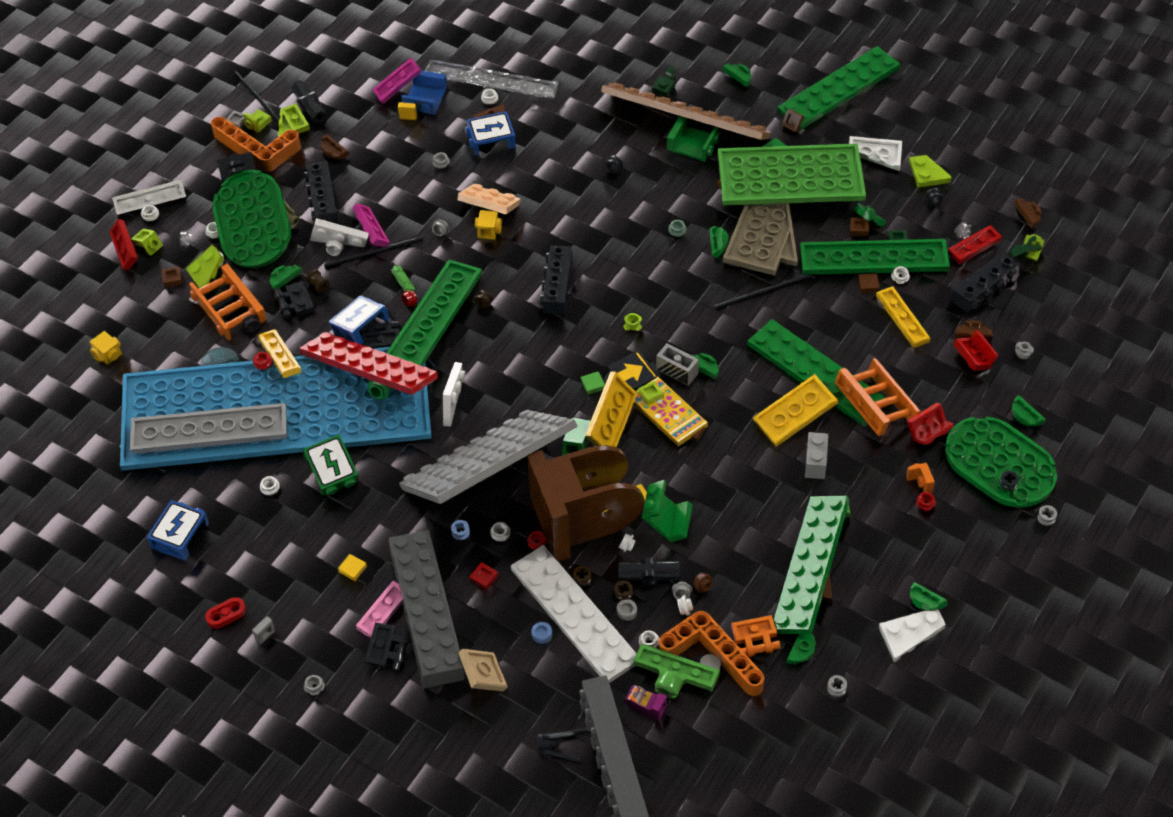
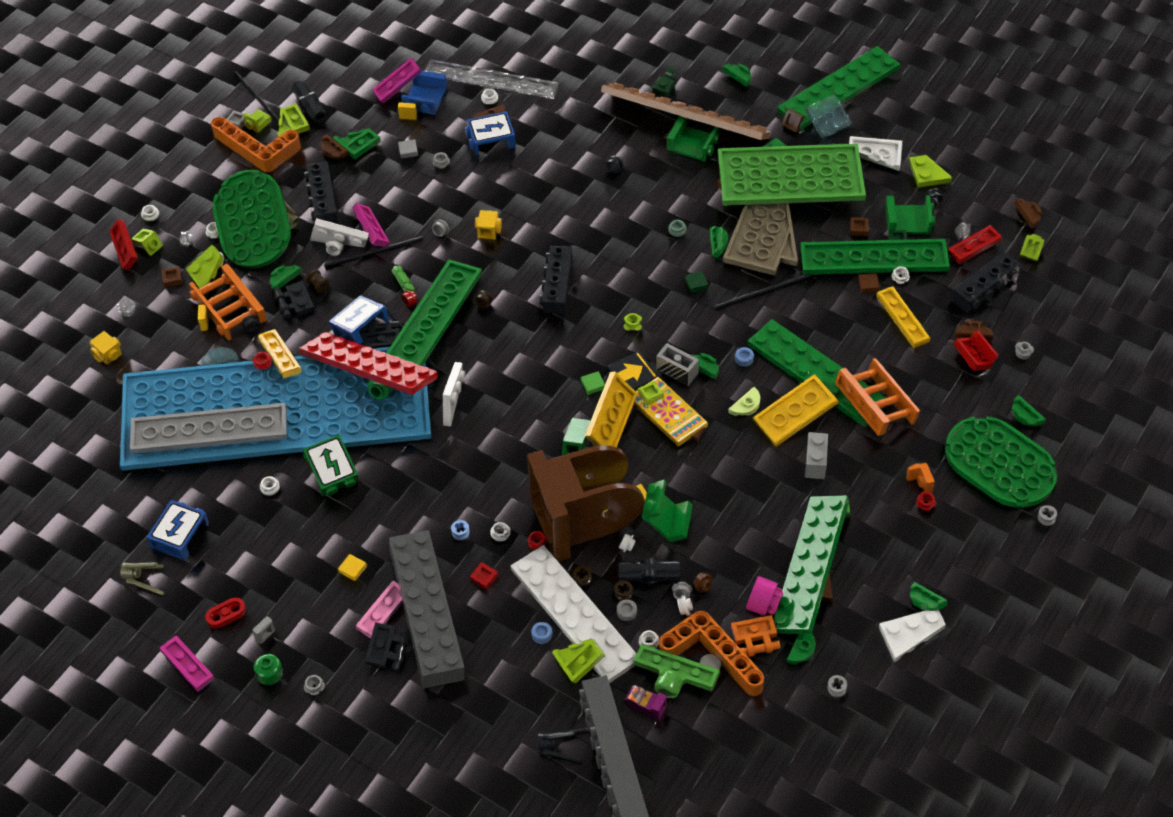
white plate [112,180,186,215] -> none
black brick [217,152,256,183] -> none
light grey plate [399,410,578,504] -> none
light nougat plate [457,184,520,214] -> none
tan plate [458,649,507,691] -> none
green plate [854,203,886,227] -> none
red bracket [907,403,954,445] -> none
black bush [1000,471,1019,491] -> none
dark green plate [1009,235,1042,261] -> none
none -> clear plate [117,299,135,316]
none -> olive plant [121,563,165,596]
none -> dark pink plate [160,636,214,692]
none -> yellow tile [198,305,209,331]
none -> green head [254,654,283,685]
none -> green wing [333,128,381,160]
none -> light grey tile [398,140,418,158]
none -> lime wing [552,639,606,683]
none -> dark green tile [685,271,708,293]
none -> yellowish green plate [728,387,760,416]
none -> medium blue tile [735,347,754,366]
none -> dark pink piece [746,576,783,616]
none -> clear light blue plate [805,94,852,139]
none -> green panel [885,195,936,234]

